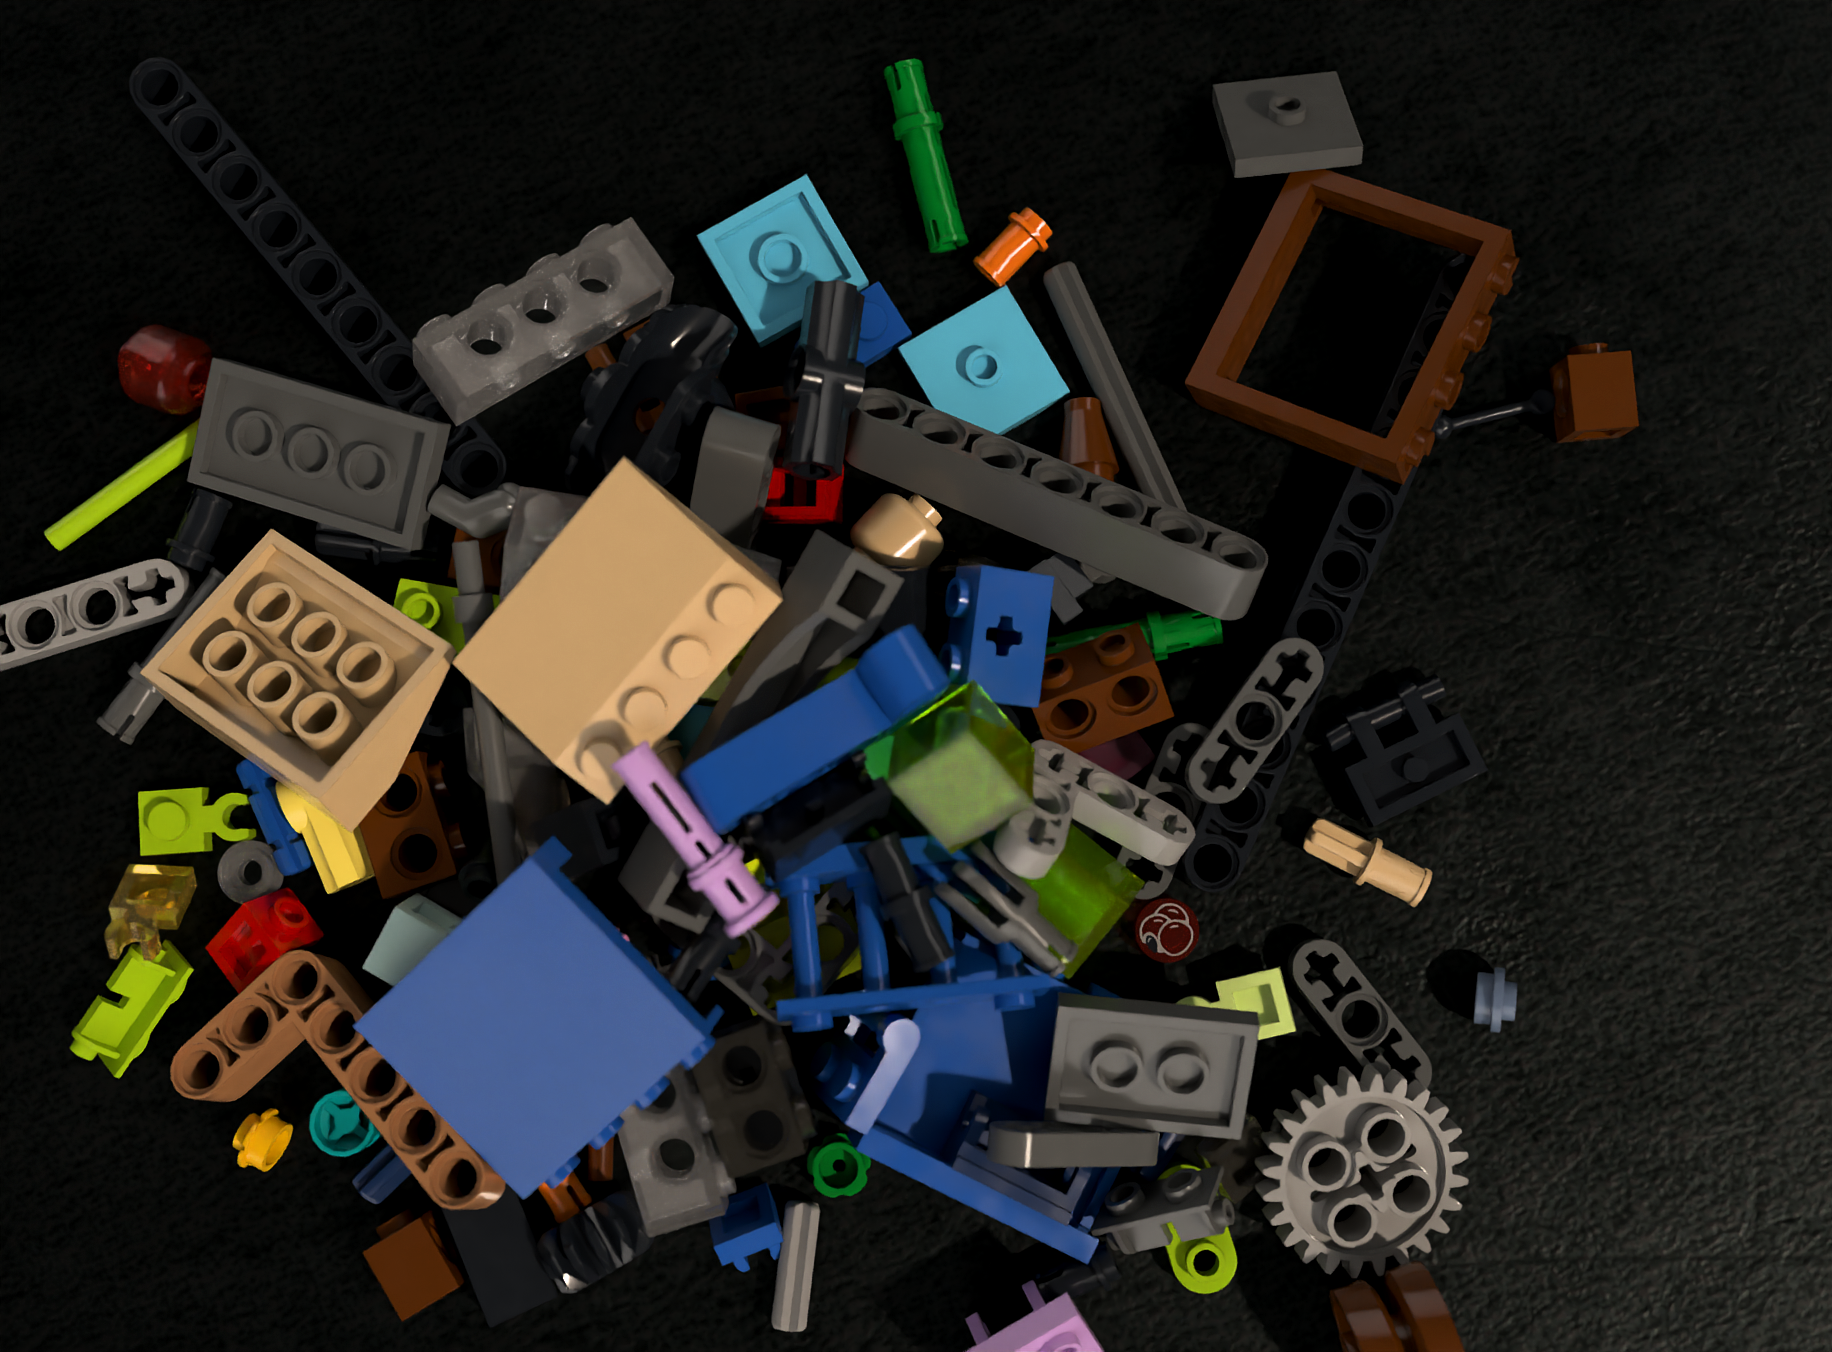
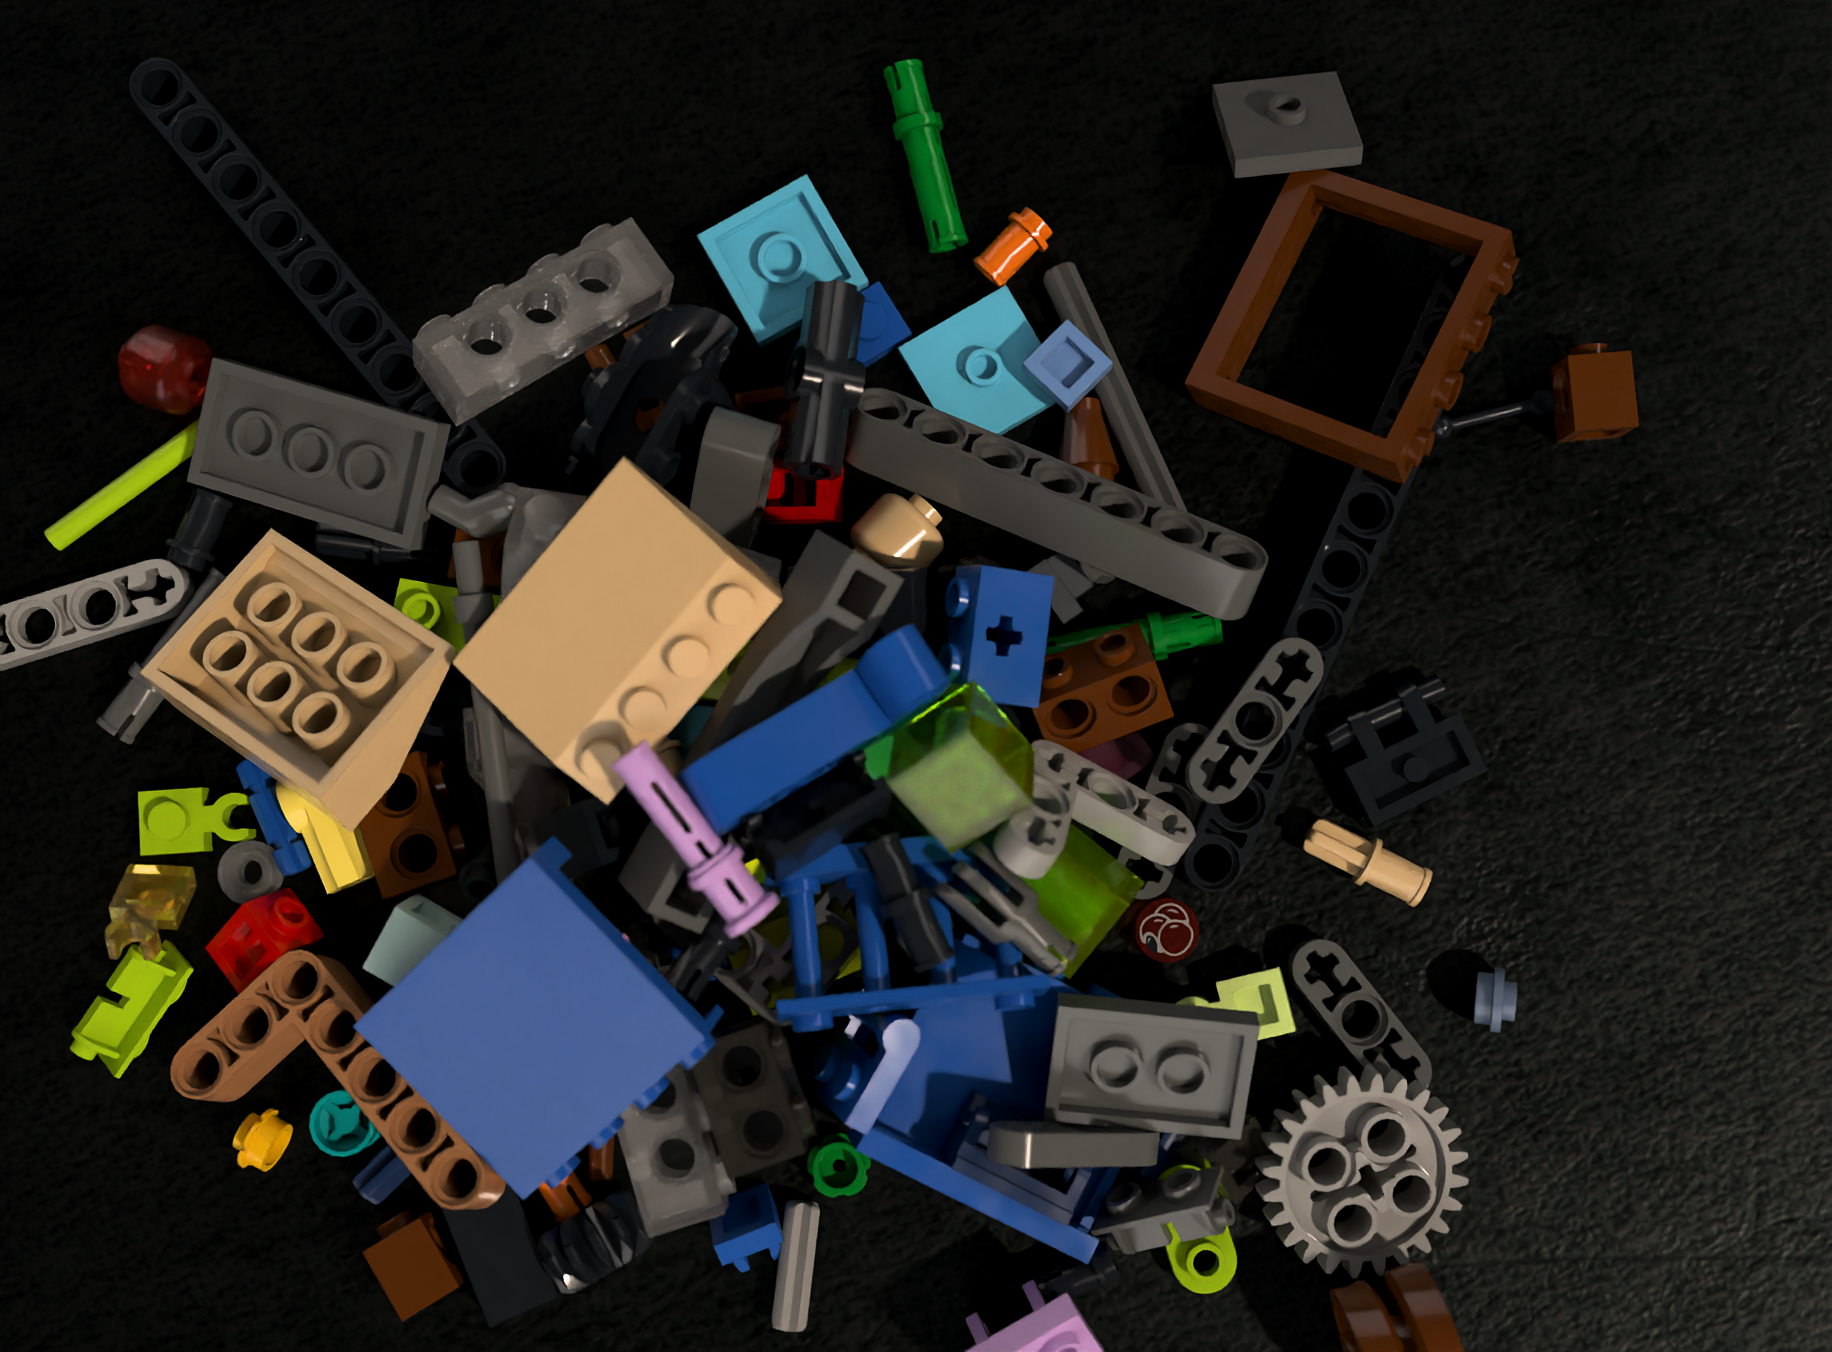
none -> medium blue plate [1022,319,1113,413]

